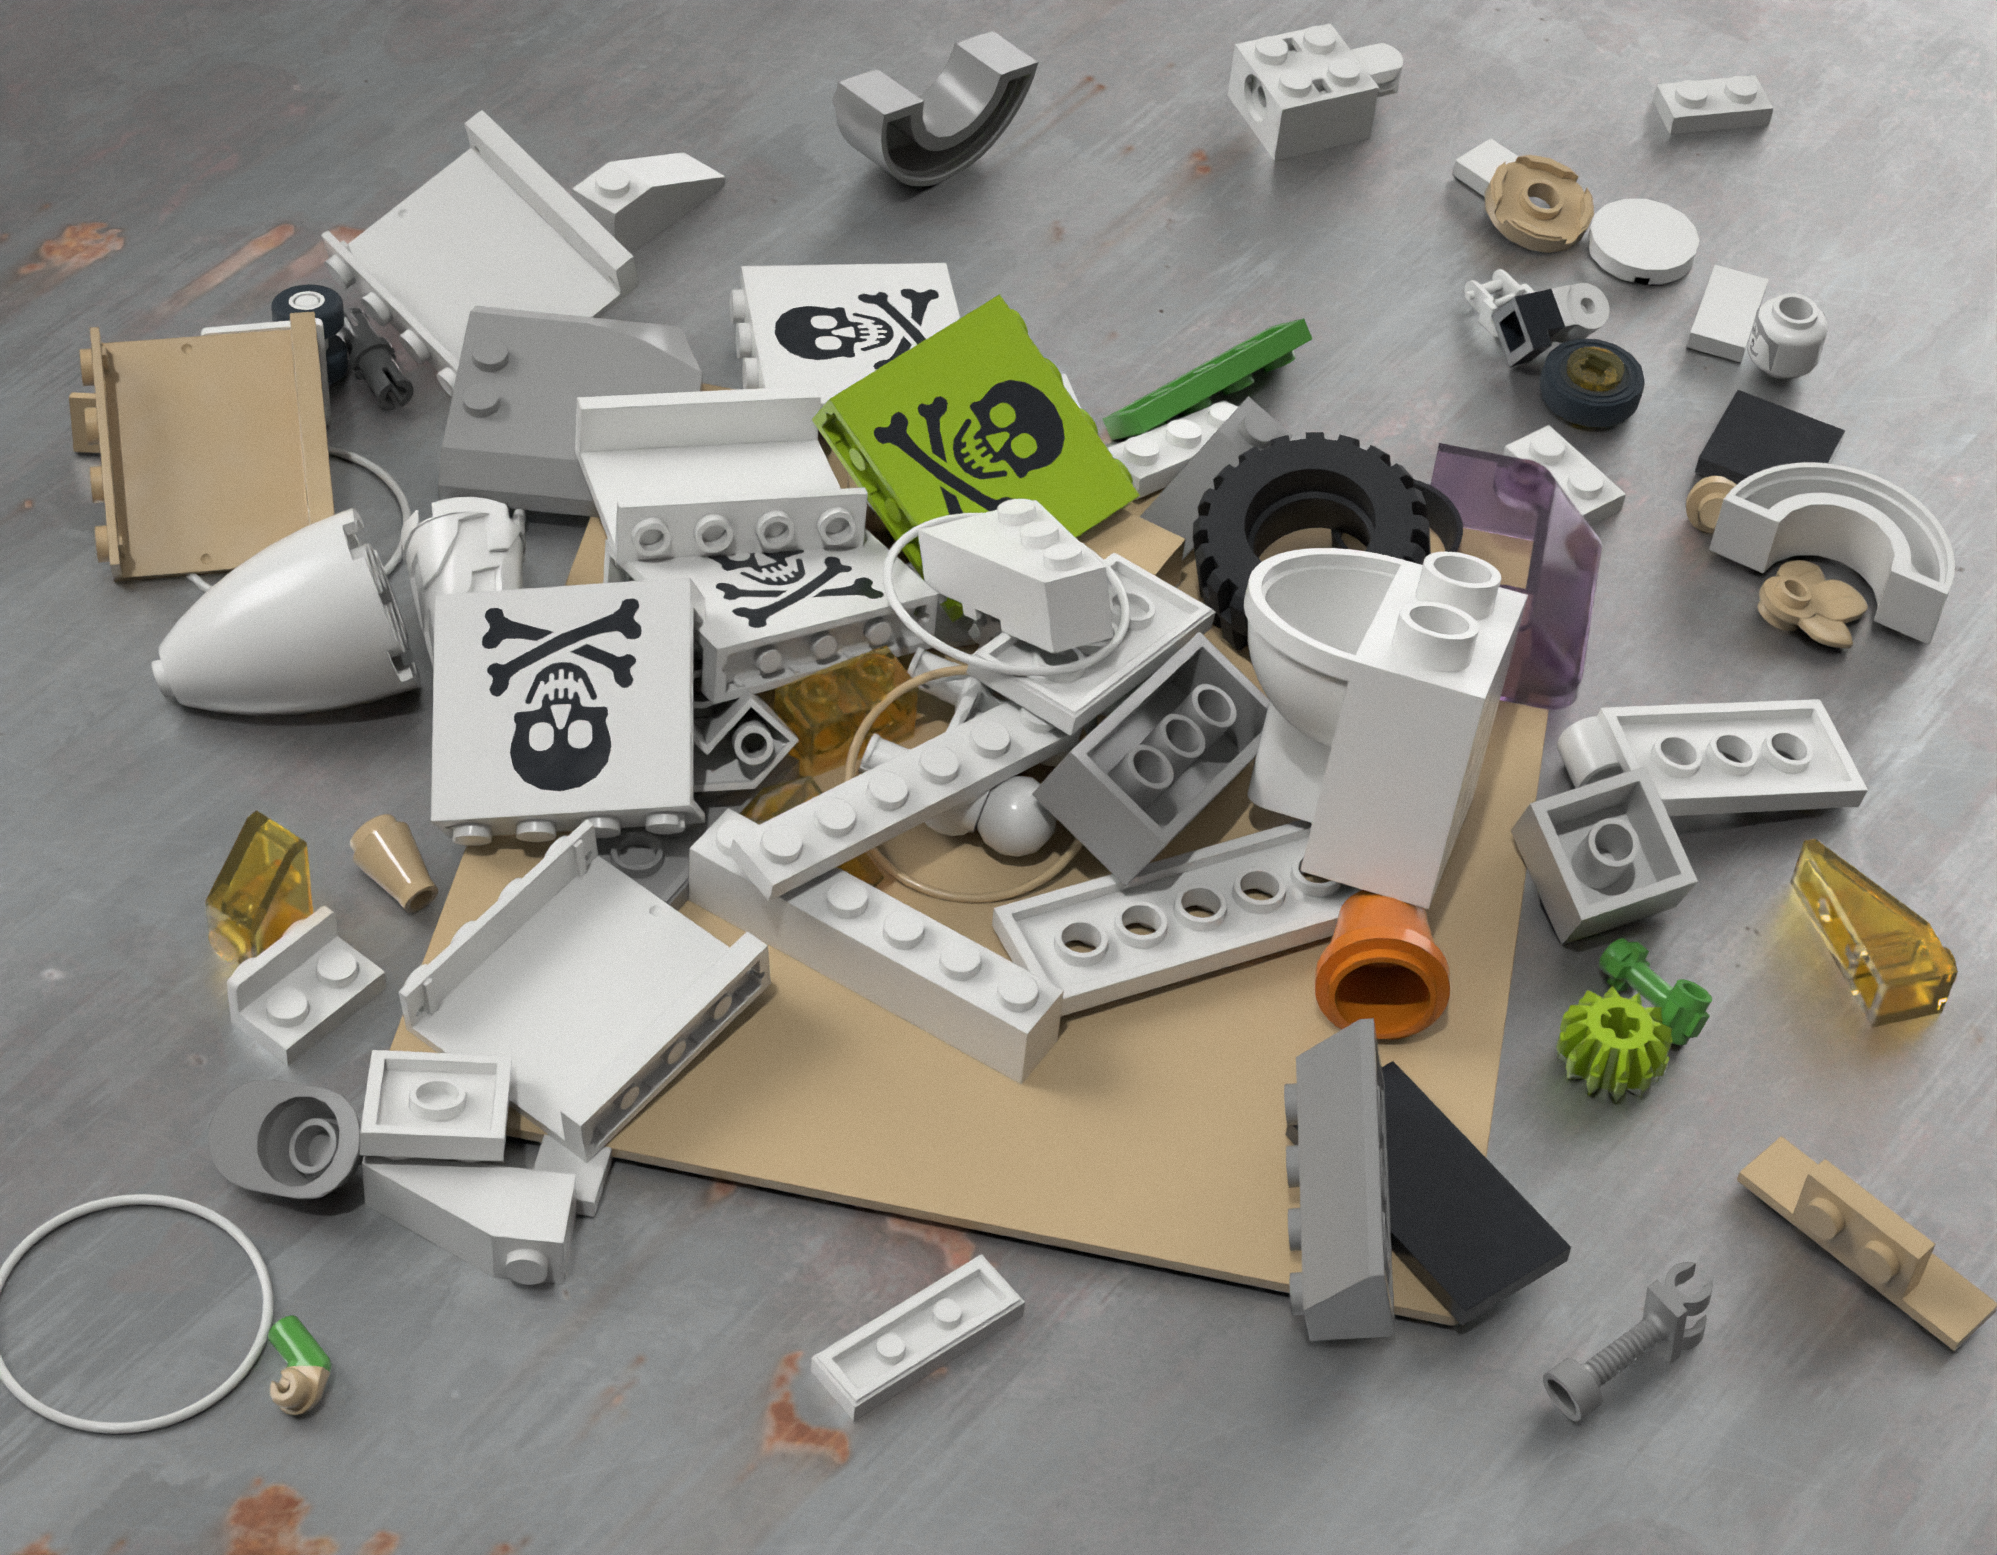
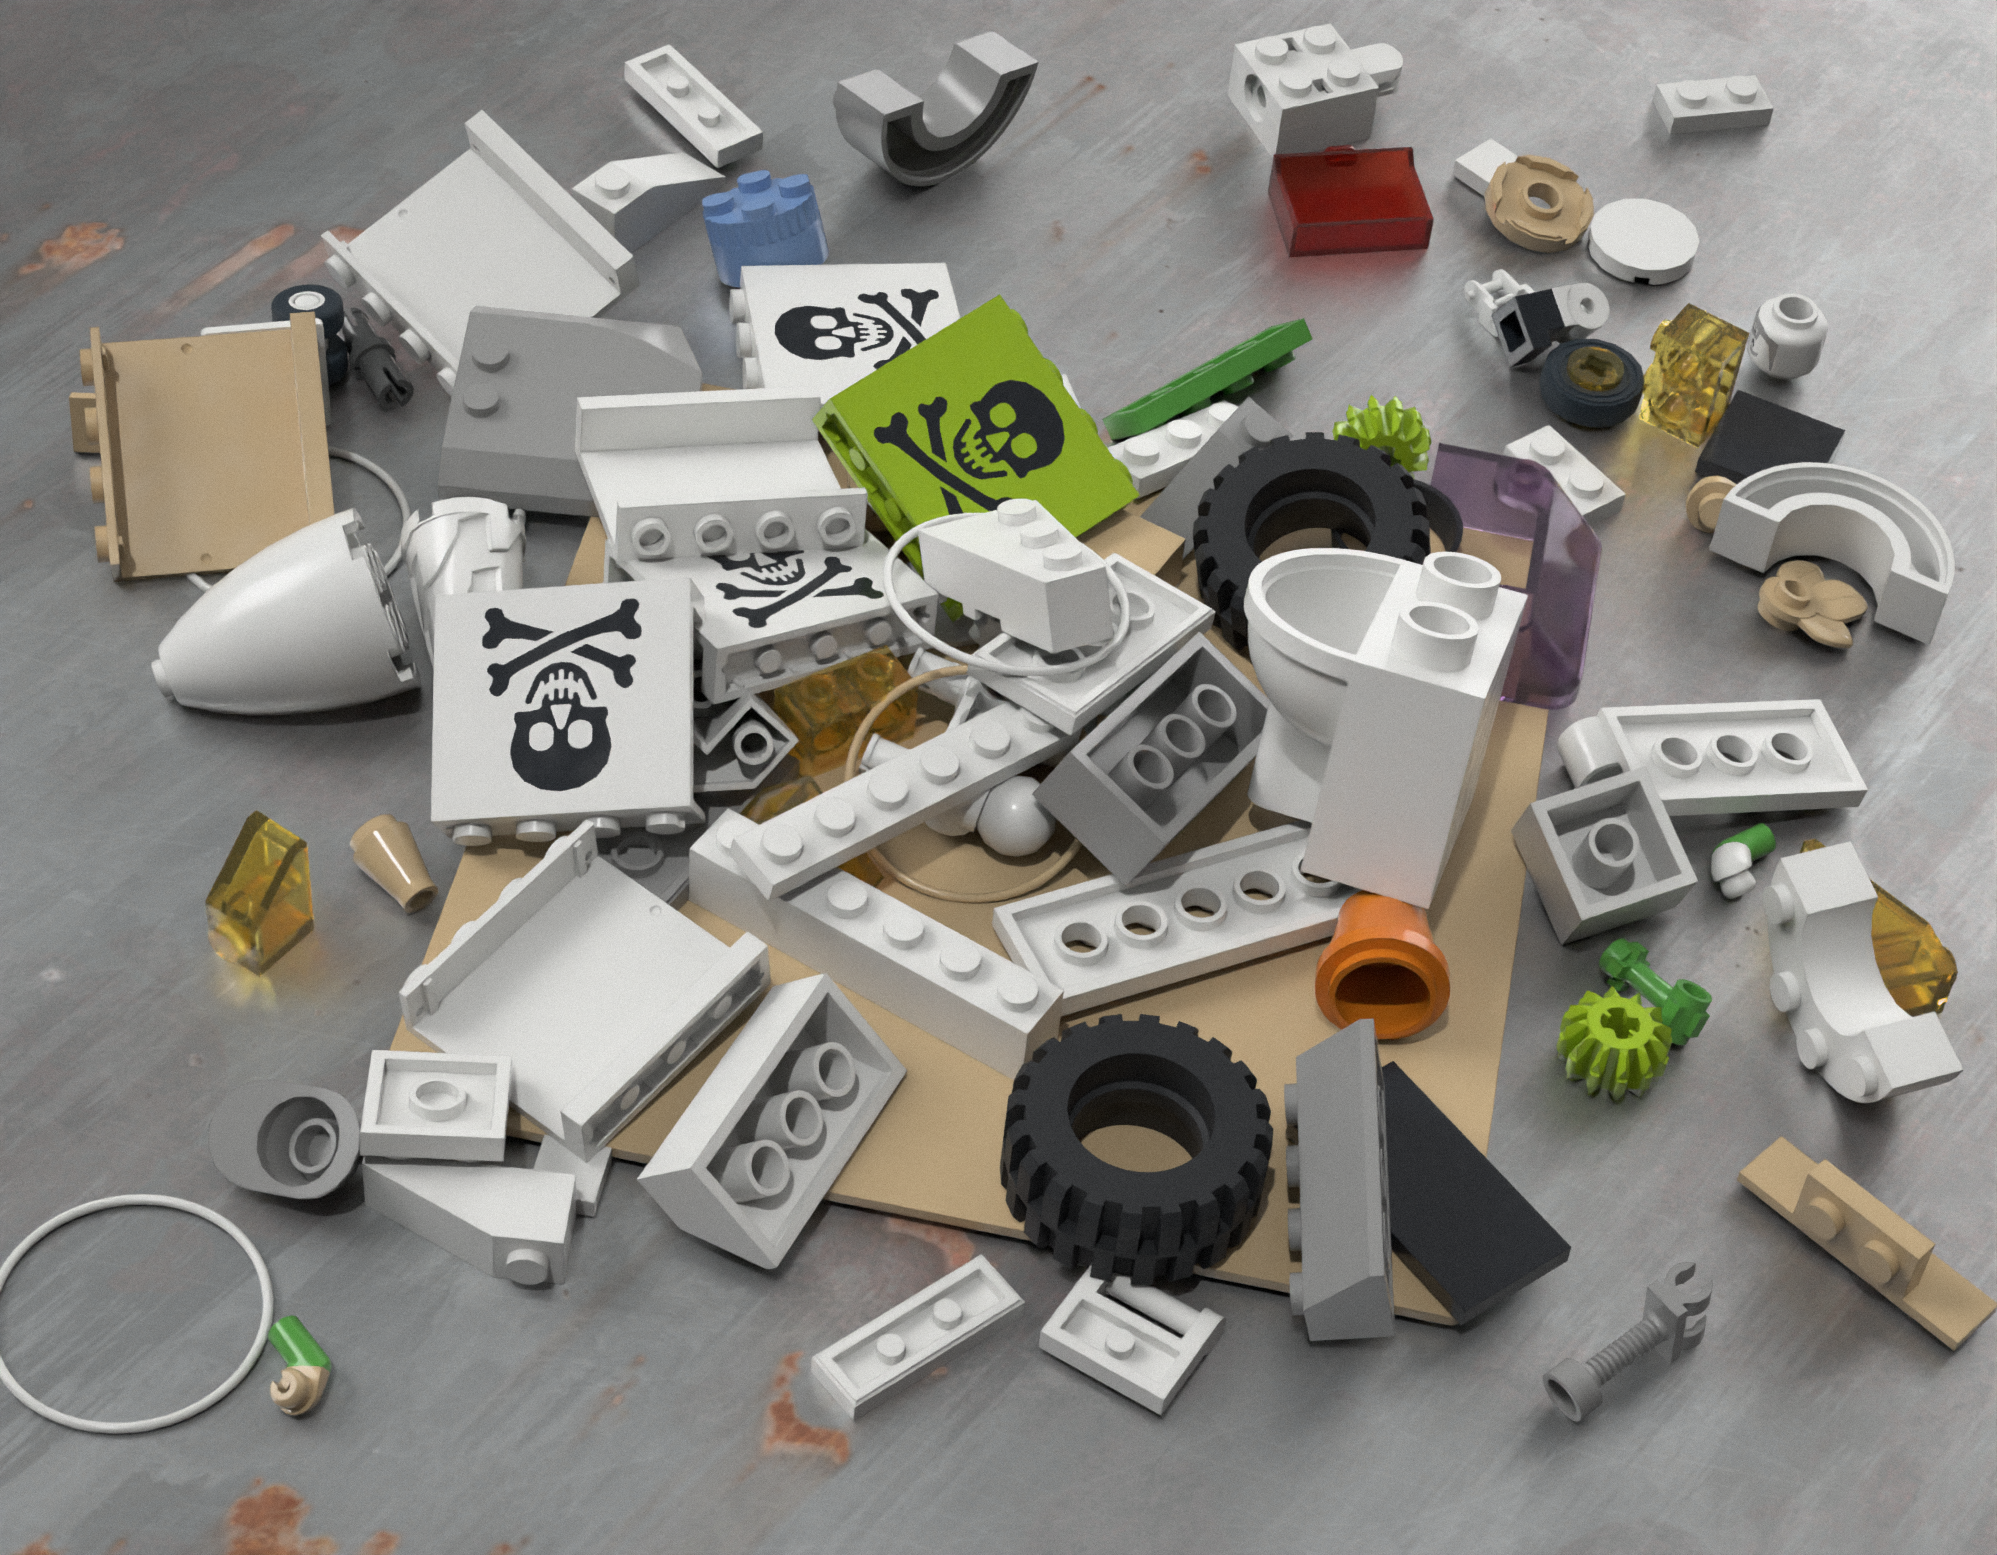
white bracket [227,906,386,1066] -> none
white tile [1687,264,1769,362] -> none
none -> white plate [624,44,763,168]
none -> white slope [637,973,907,1270]
none -> medium blue piece [702,170,829,288]
none -> black tyre [1000,1014,1273,1285]
none -> white plate [1039,1263,1226,1415]
none -> clear red container [1268,145,1434,258]
none -> lime gear [1332,394,1432,479]
none -> clear yellow brick [1639,303,1749,448]
none -> white arm [1711,823,1776,899]
none -> white brick [1762,841,1964,1103]

